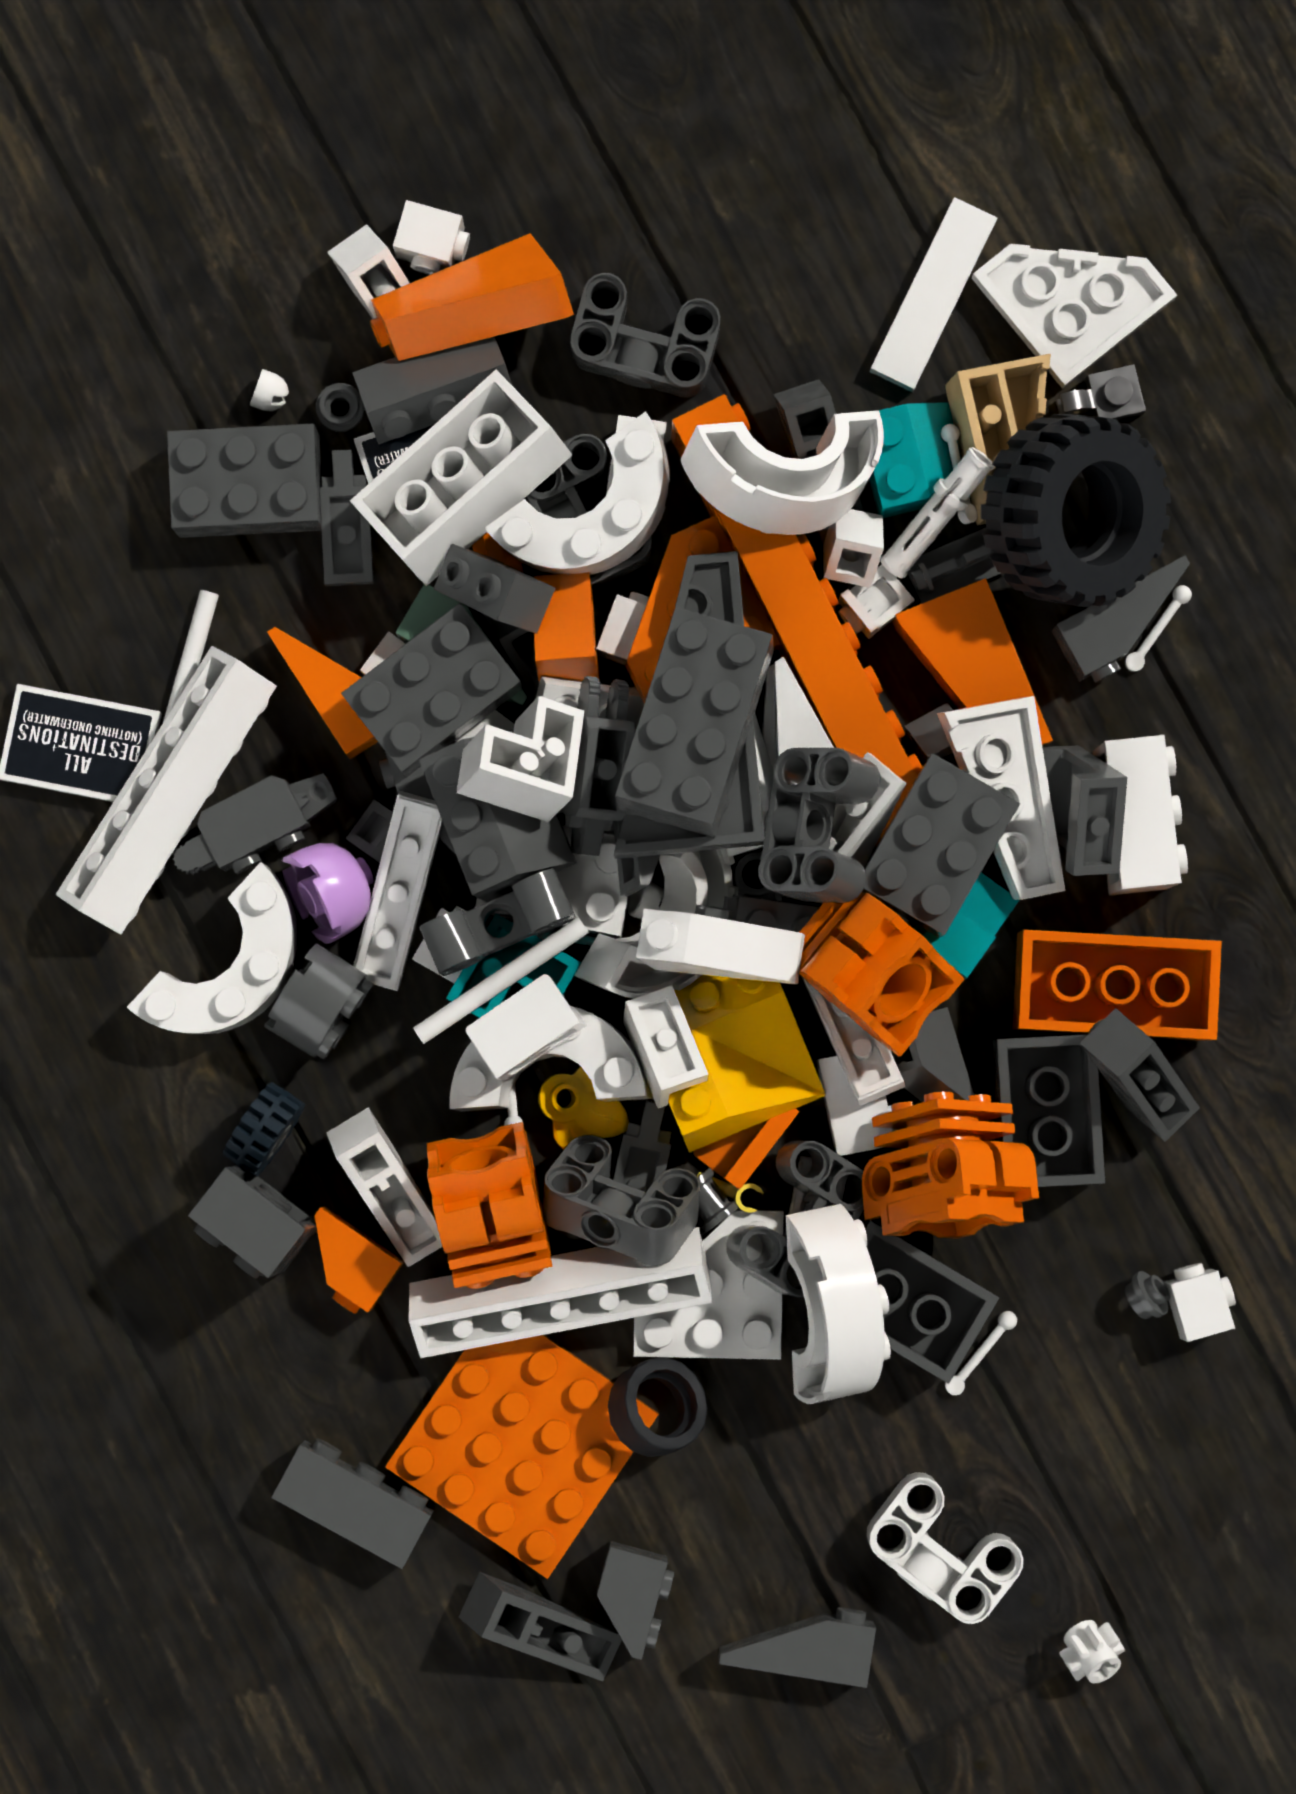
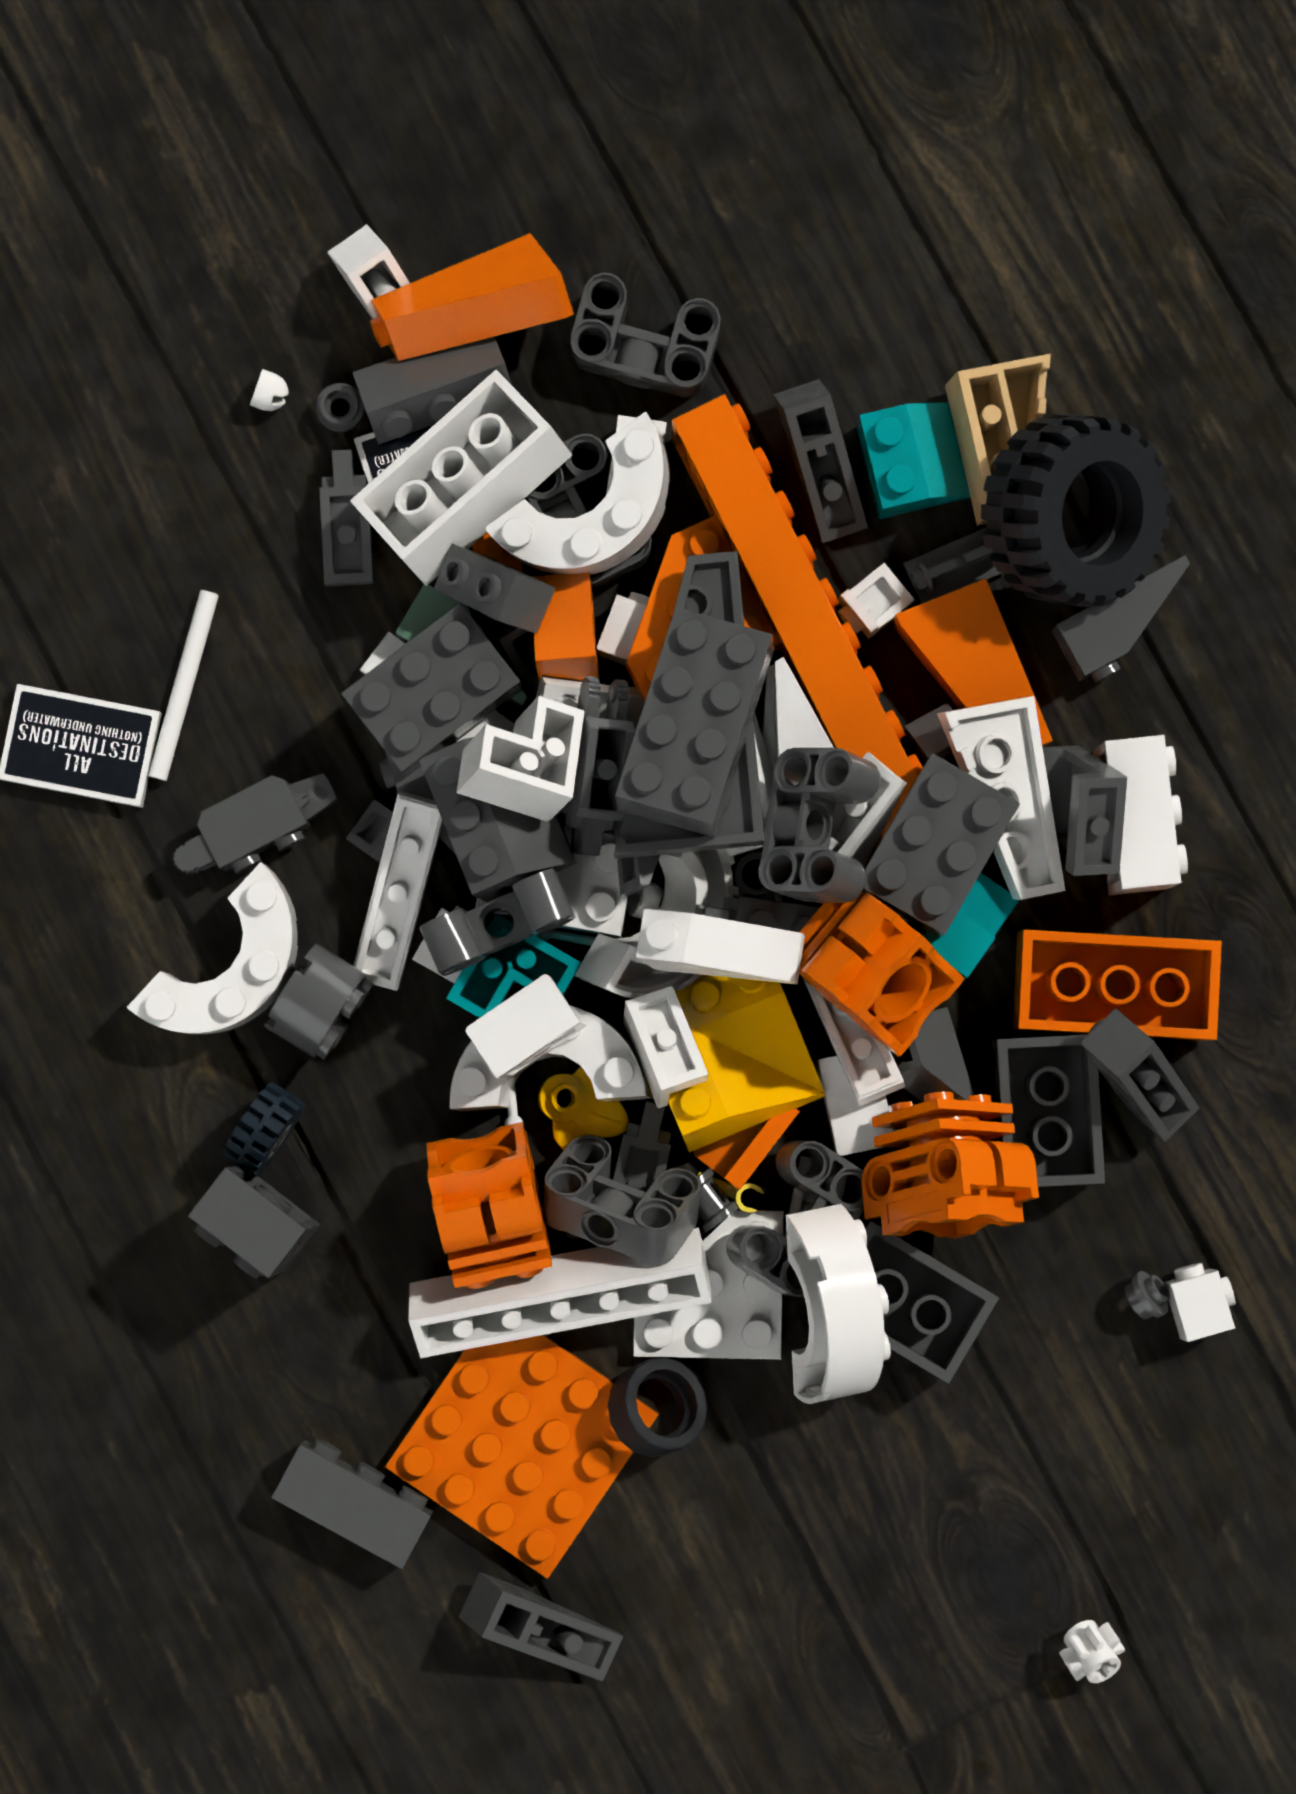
white brick [55,646,277,935] -> none
dark grey brick [167,424,322,538] -> none
orange slope [267,627,378,759] -> none
lavender cylinder [282,843,374,944] -> none
orange slope [314,1206,404,1314] -> none
white slope [326,1107,442,1267] -> none
white brick [393,200,470,275] -> none
white bar [413,917,589,1044] -> none
dark grey slope [597,1541,674,1660] -> none
white brick [680,410,884,535] -> none
dark grey slope [718,1607,876,1688] -> none
white brick [823,509,884,588] -> none
white beam [867,1472,1024,1624] -> none
white tile [870,197,997,392] -> none
white pin [880,447,995,578] -> none
white hinge [941,424,978,524] -> none
white hinge [945,1311,1017,1395] -> none
white plate [972,244,1177,389] -> none
flat silver plate [1055,364,1146,421] -> none
white hinge [1125,585,1192,672] -> none

